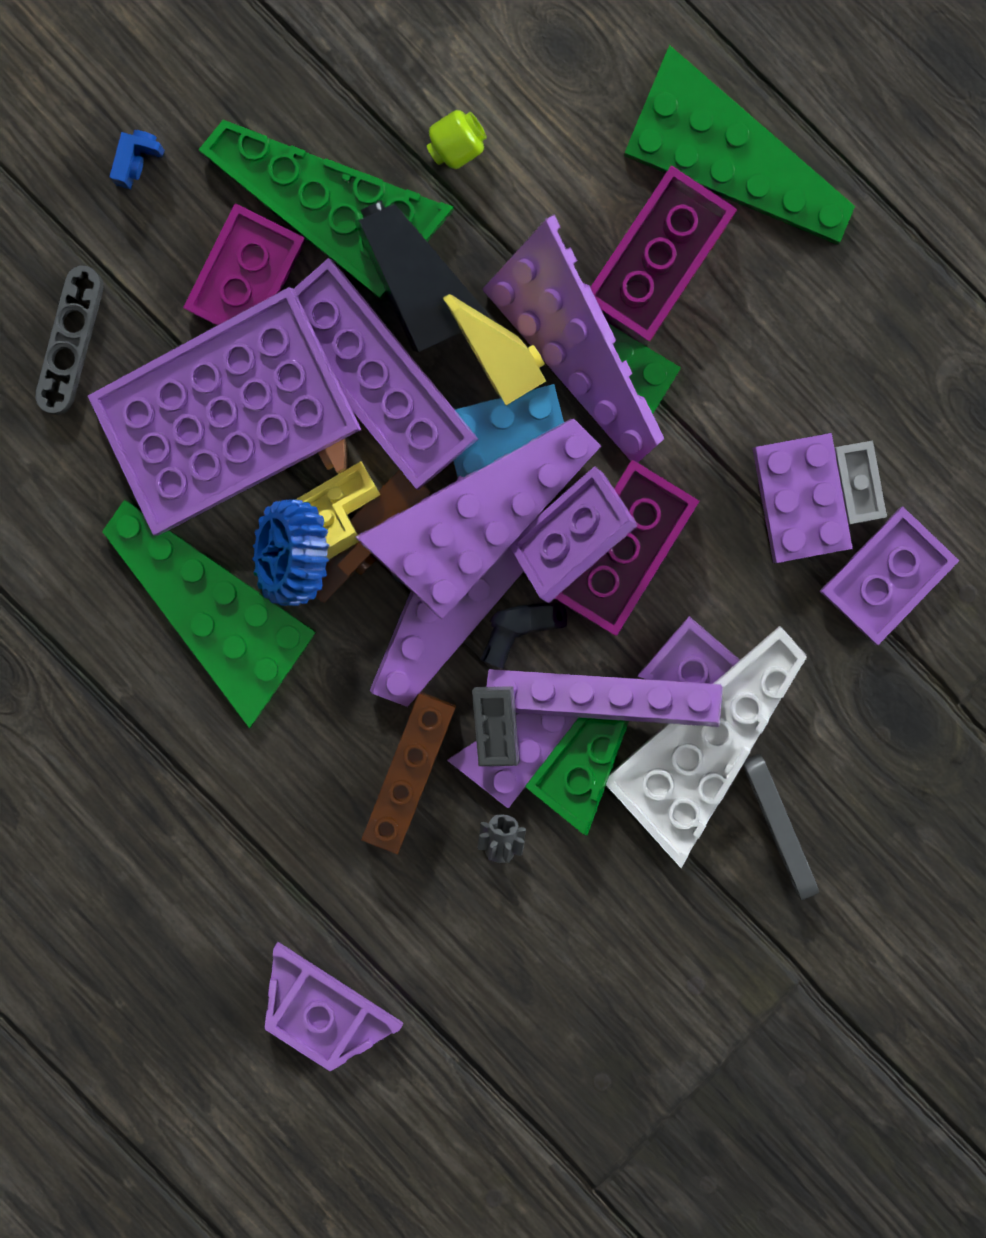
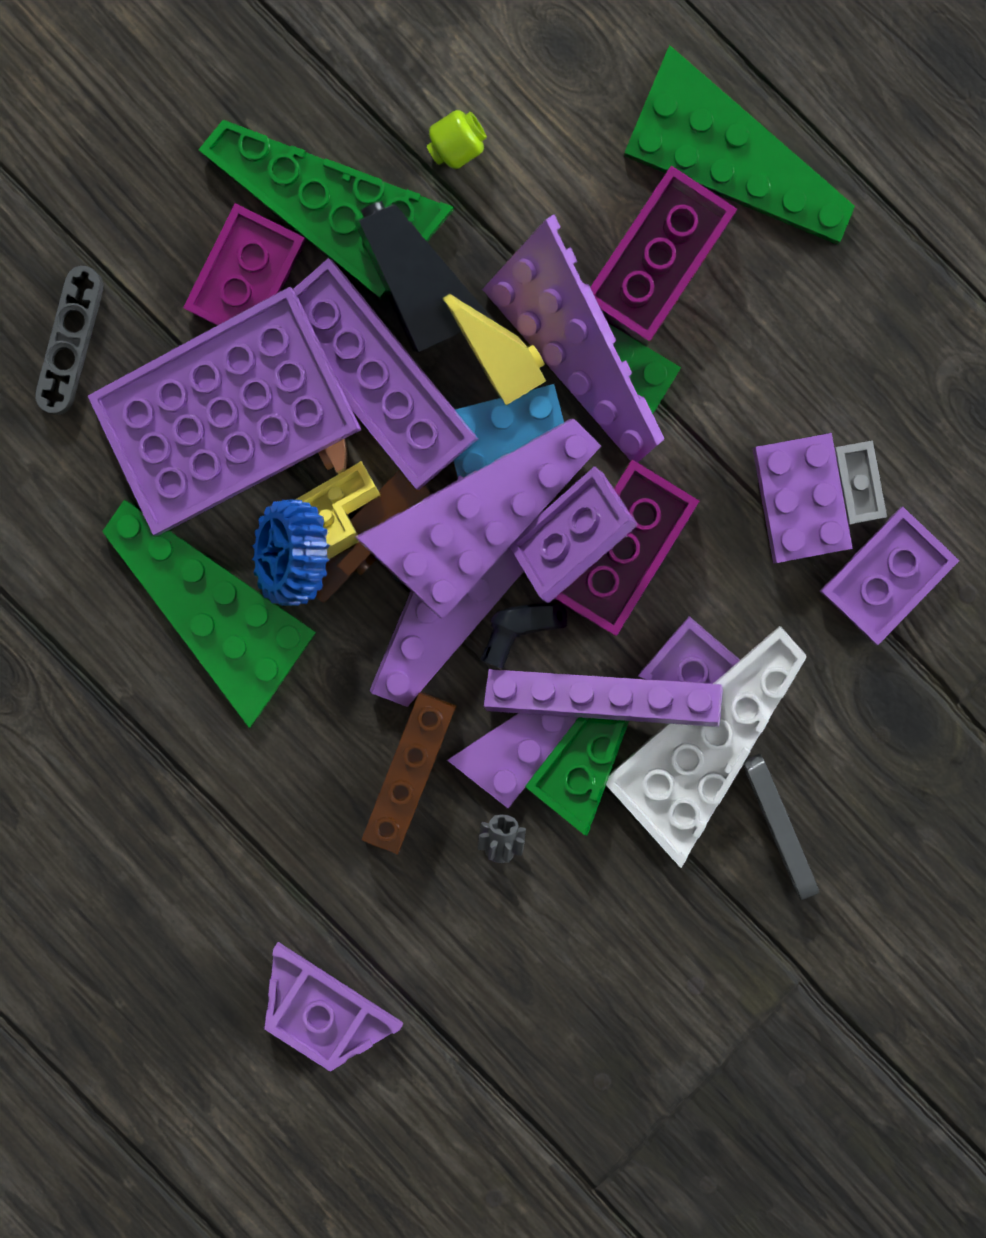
blue bracket [109,130,164,189] -> none
dark grey plate [472,686,520,766] -> none

